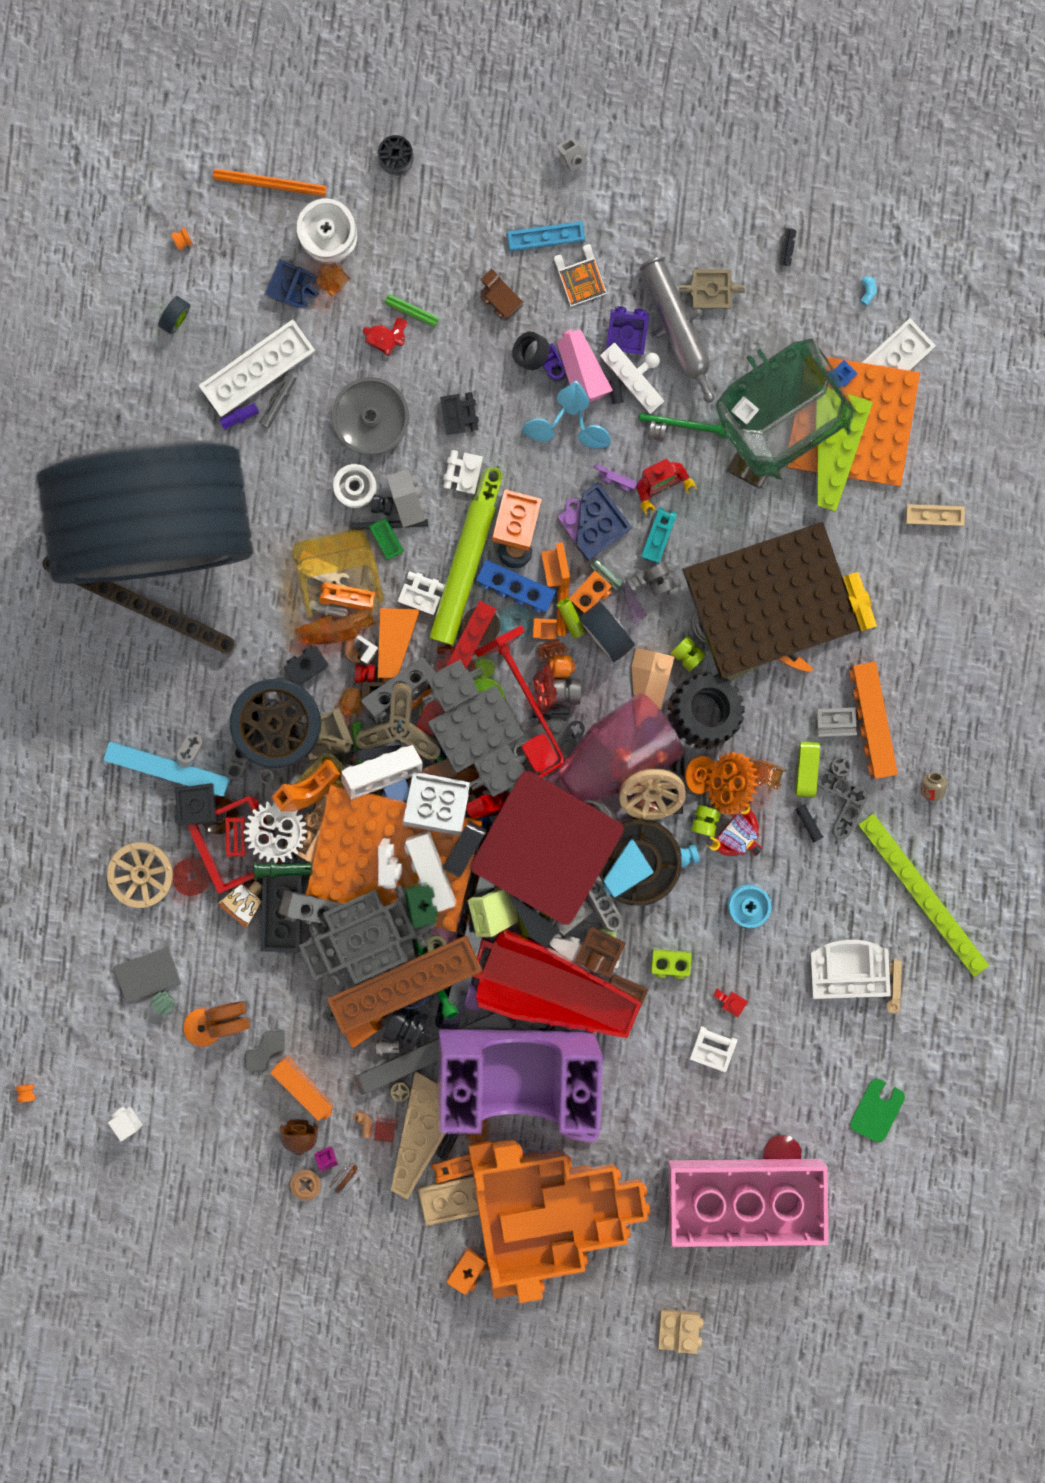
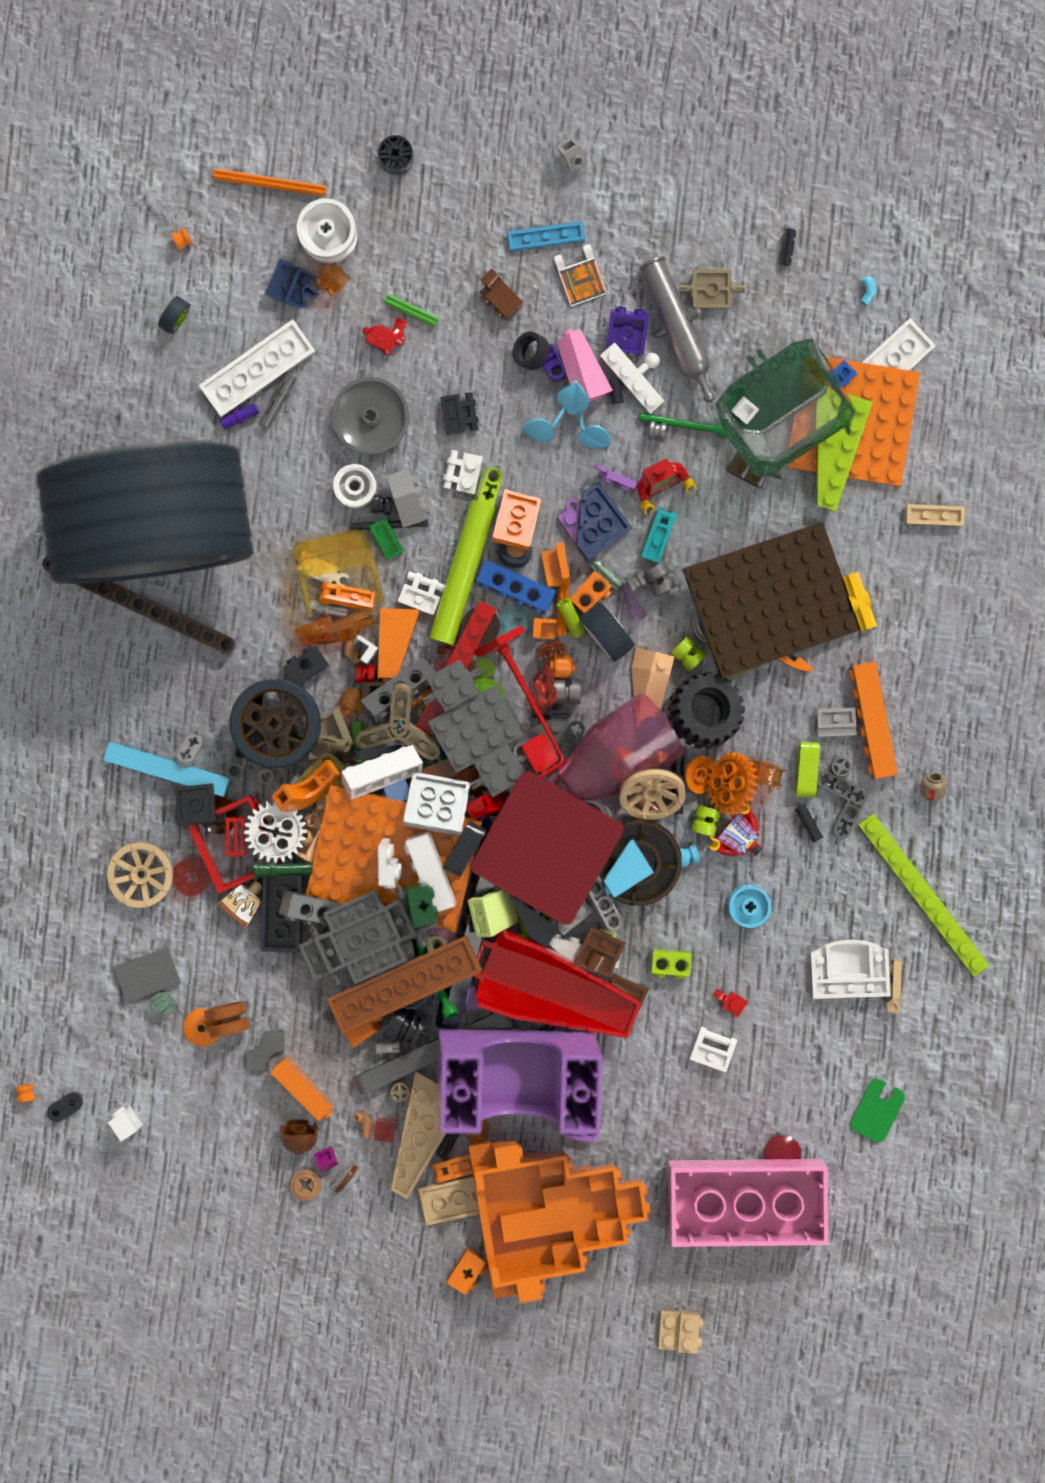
none -> black plate [47,1092,84,1122]

